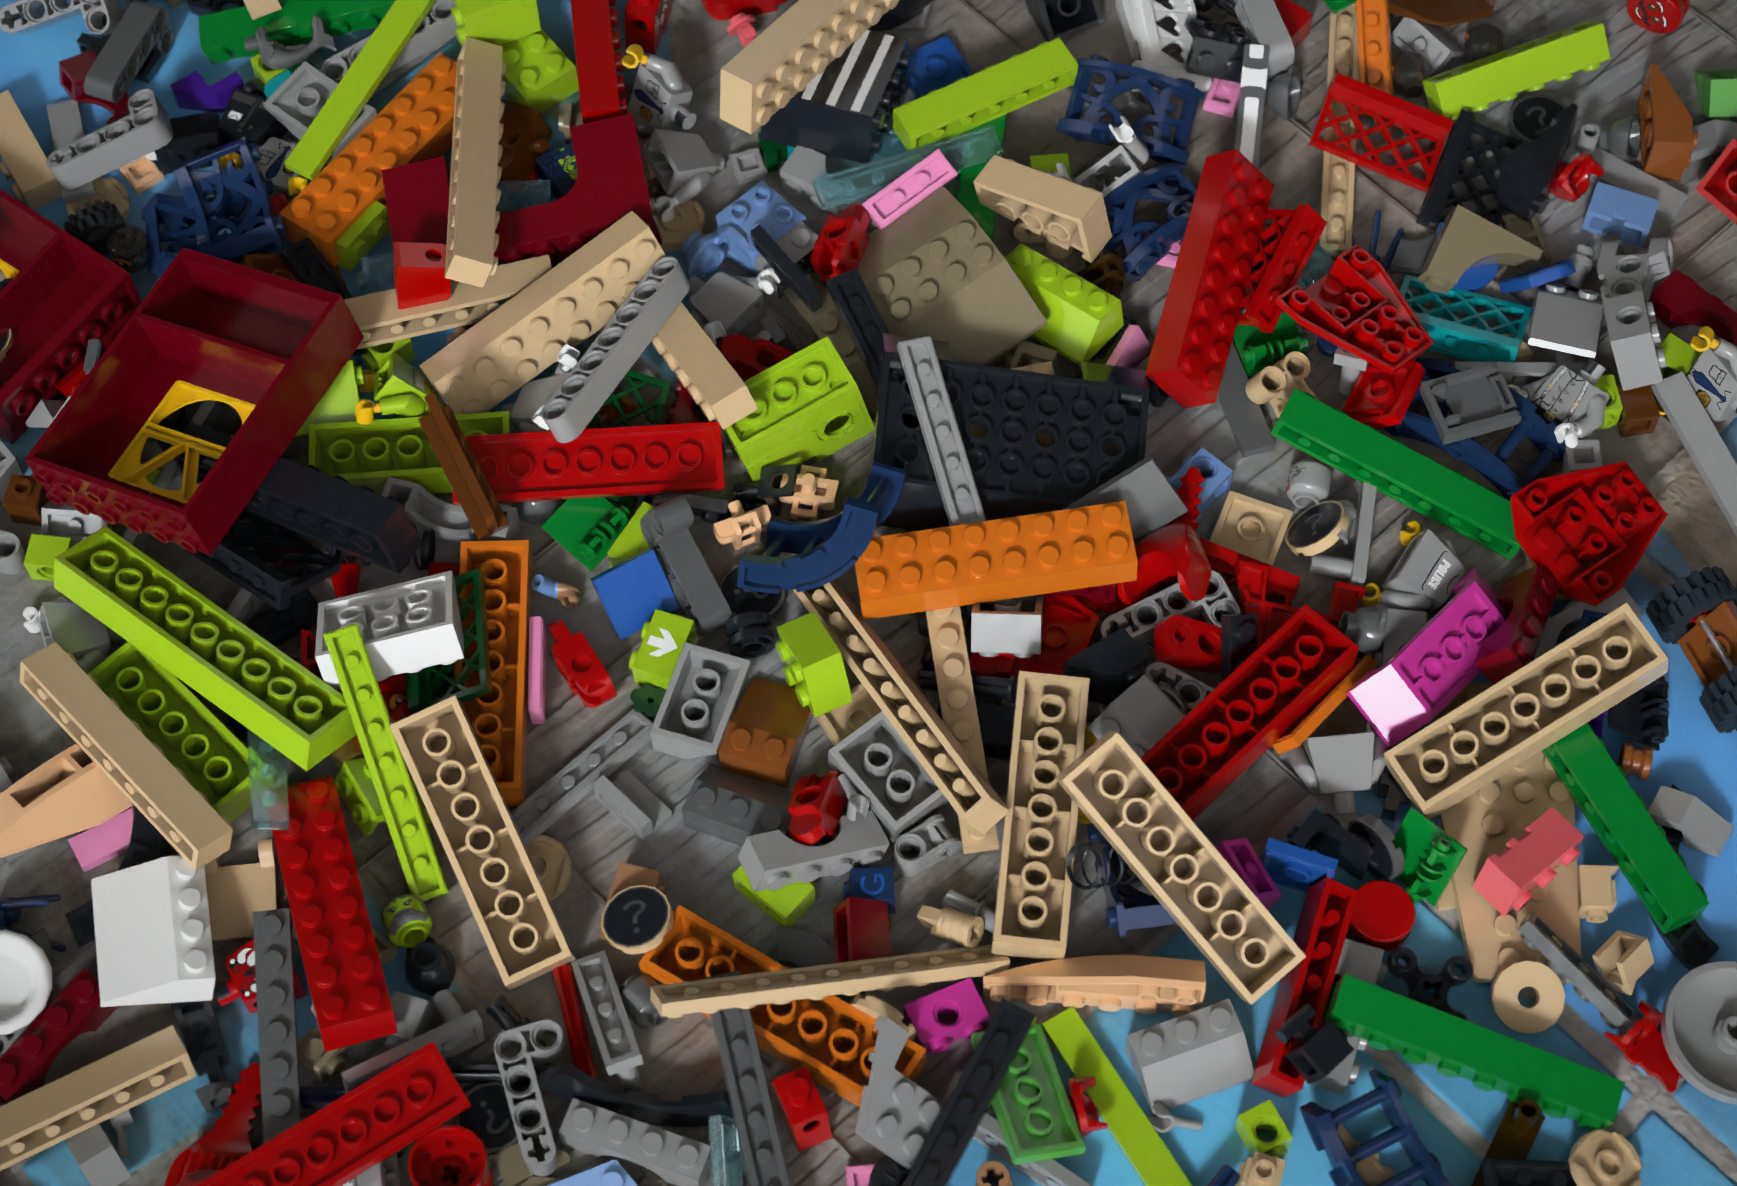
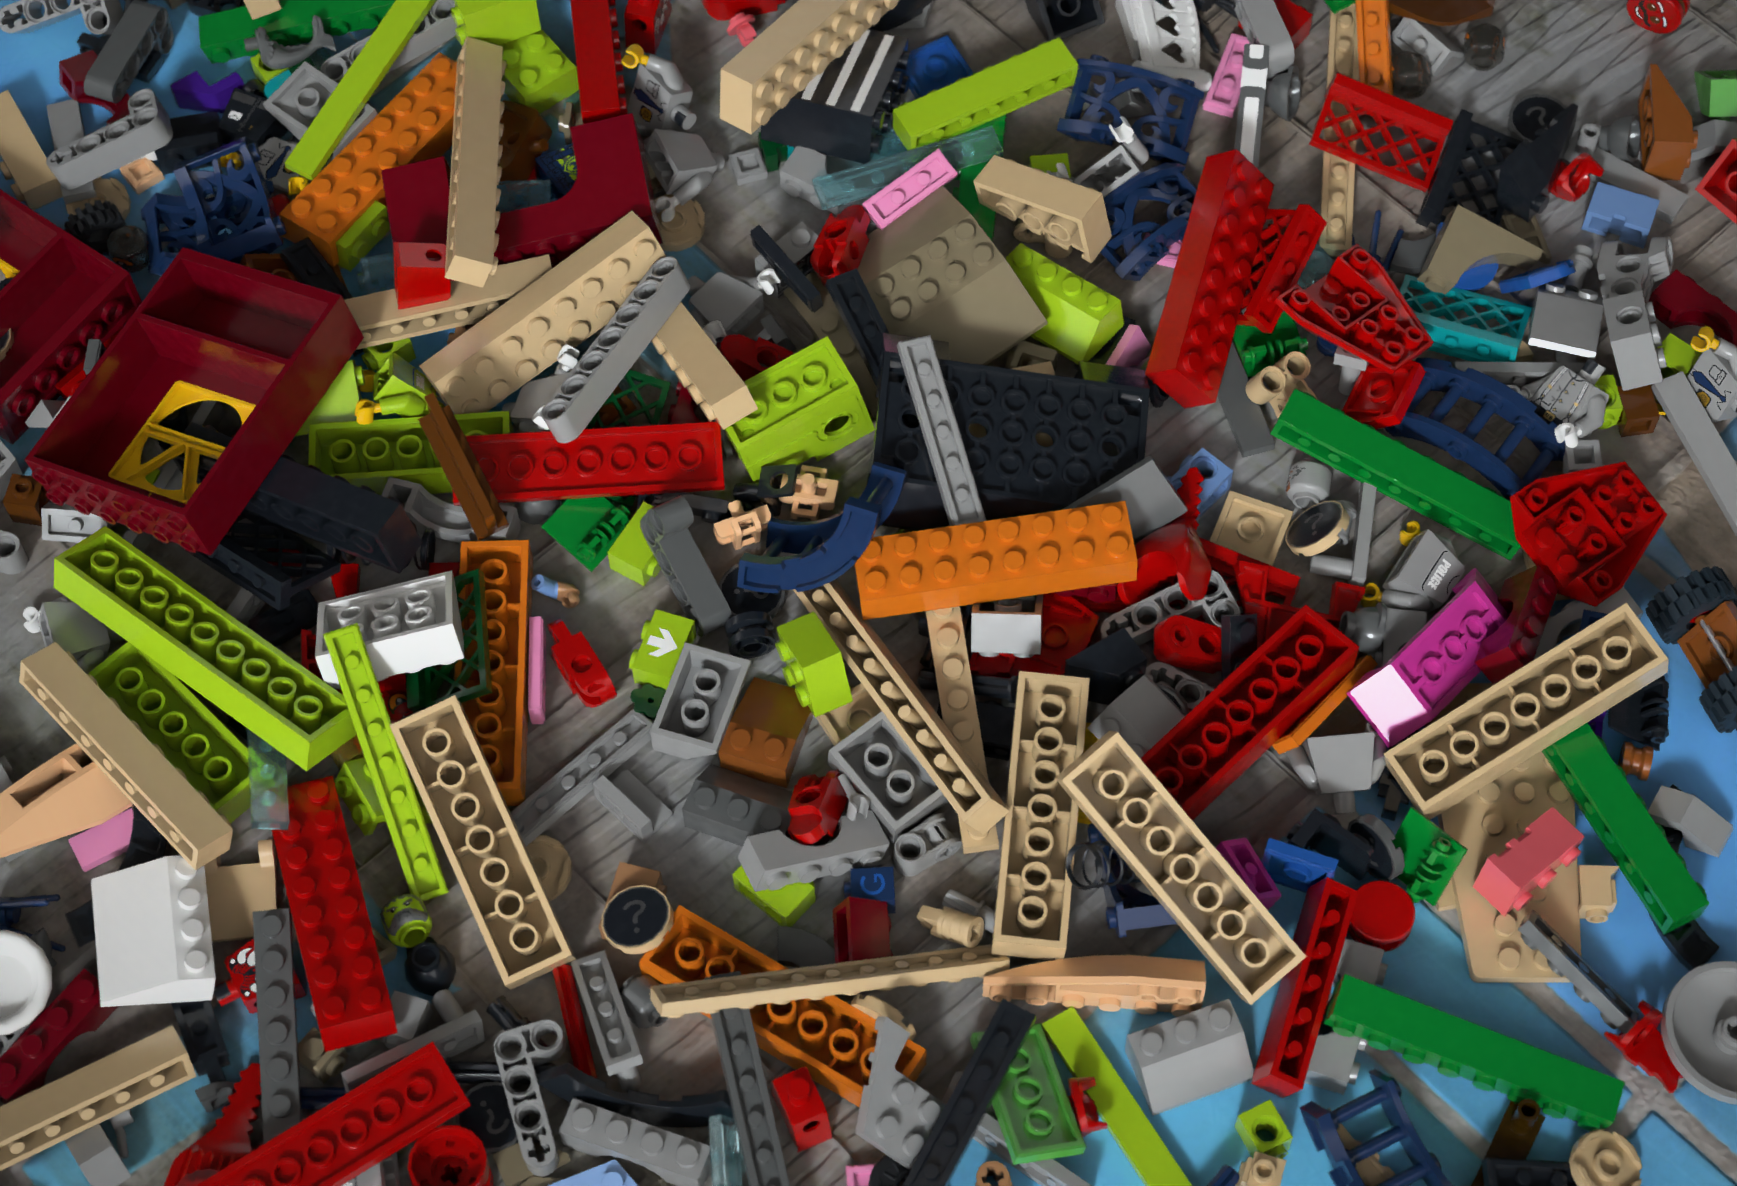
lime brick [23,534,74,582] -> none
blue tile [590,547,680,640] -> none
medium blue brick [682,180,806,278] -> none
dark pink brick [904,977,989,1055] -> none
dark brown piece [1076,250,1125,300] -> none
light grey hand [1148,1103,1203,1133] -> none
black bracket [1184,15,1253,83] -> none
black brick [1275,1004,1354,1084] -> none
black gear [1386,947,1474,1021] -> none
dark grey container [1420,363,1522,445] -> none
lime brick [1422,20,1611,120] -> none
tan tile [1490,960,1565,1034] -> none
tan window [1592,930,1655,996] -> none

